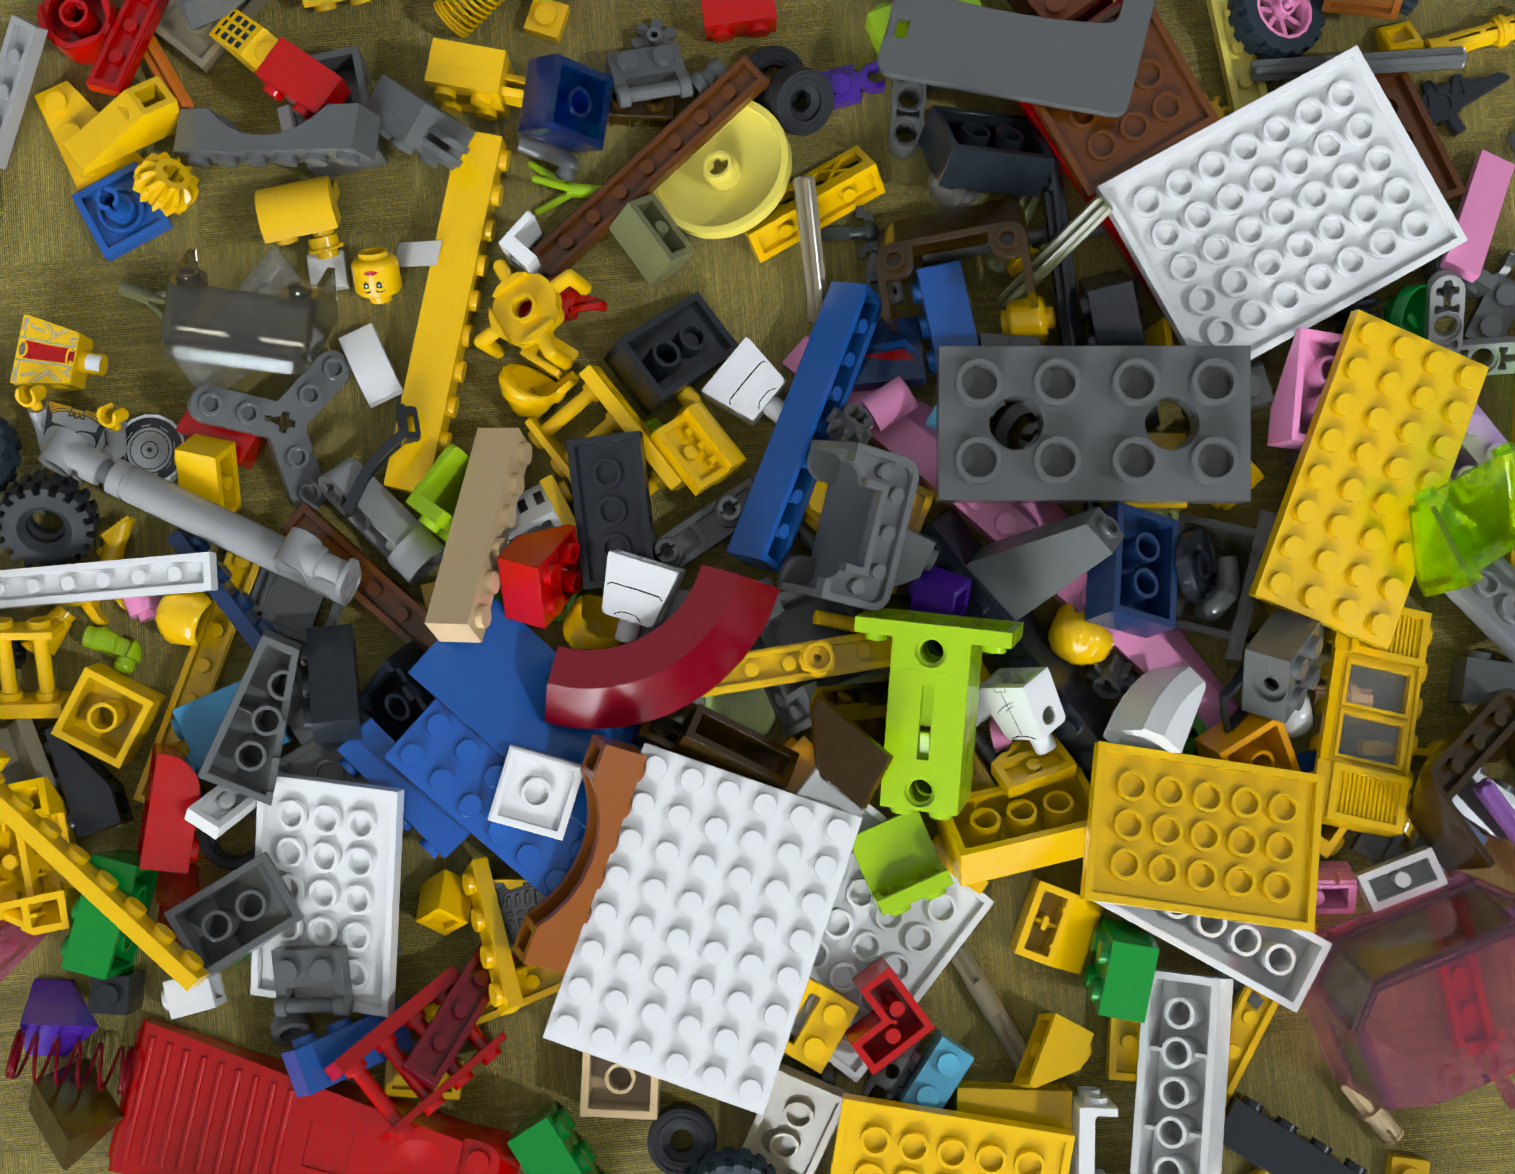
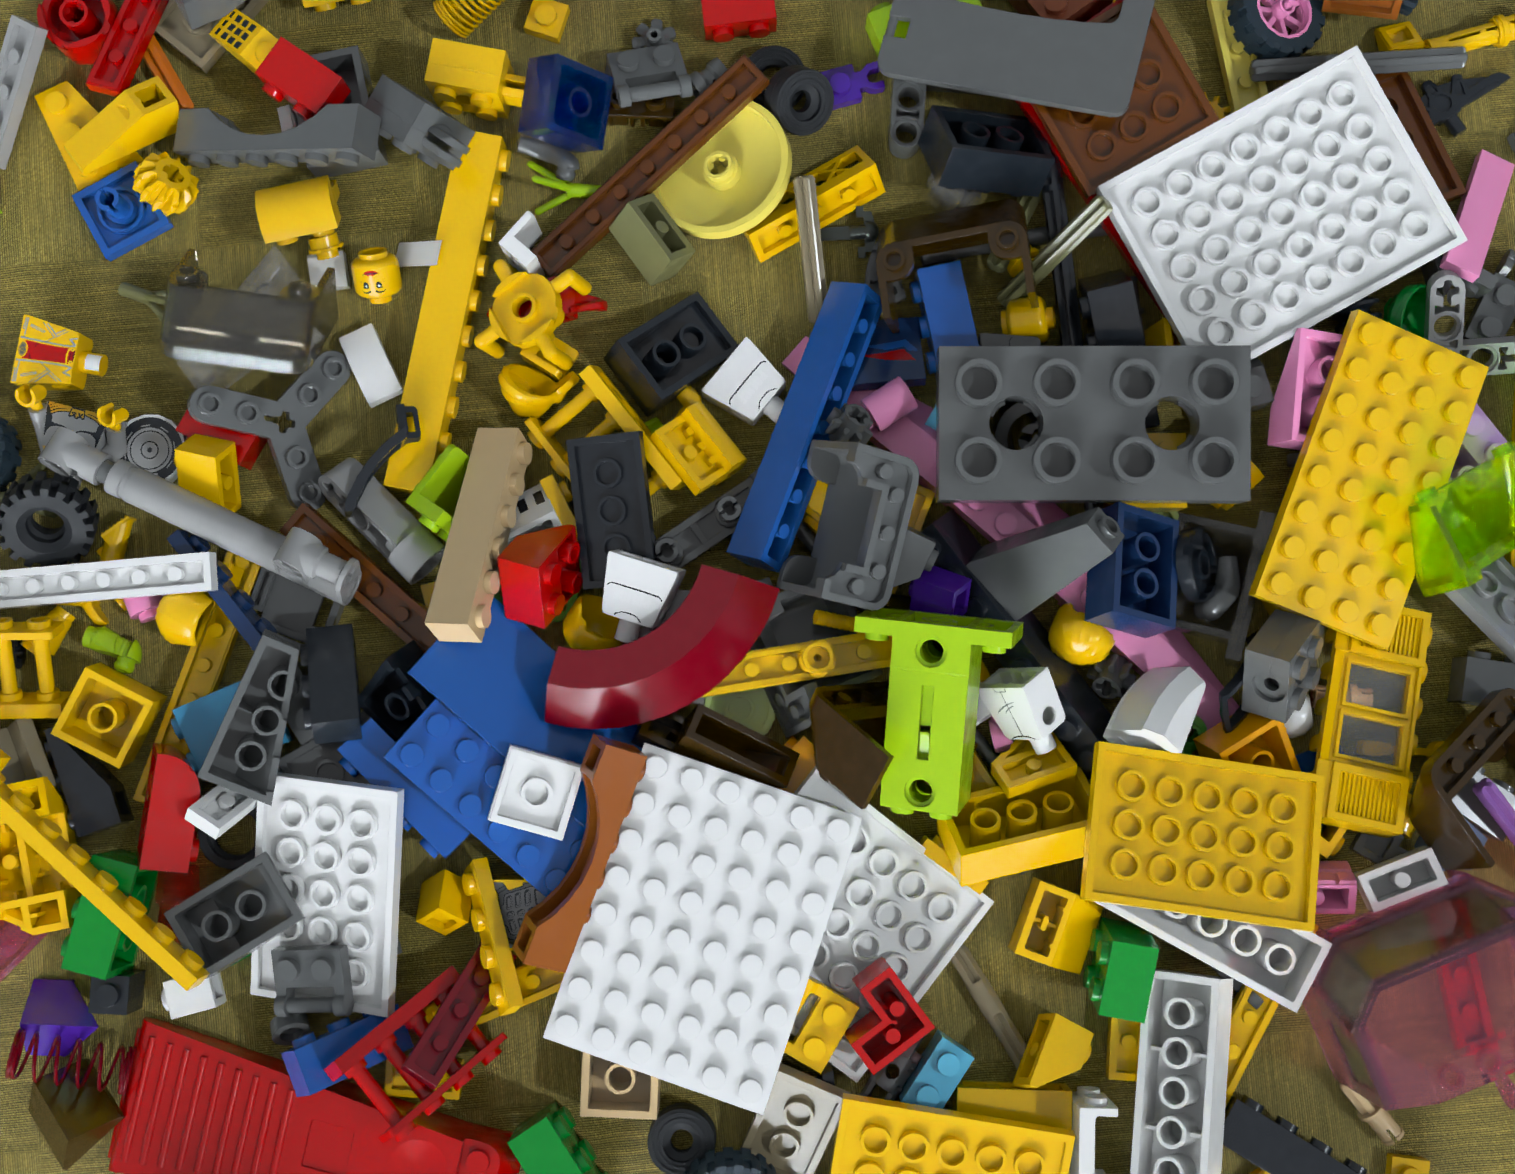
lime bracket [852,811,954,916] -> none

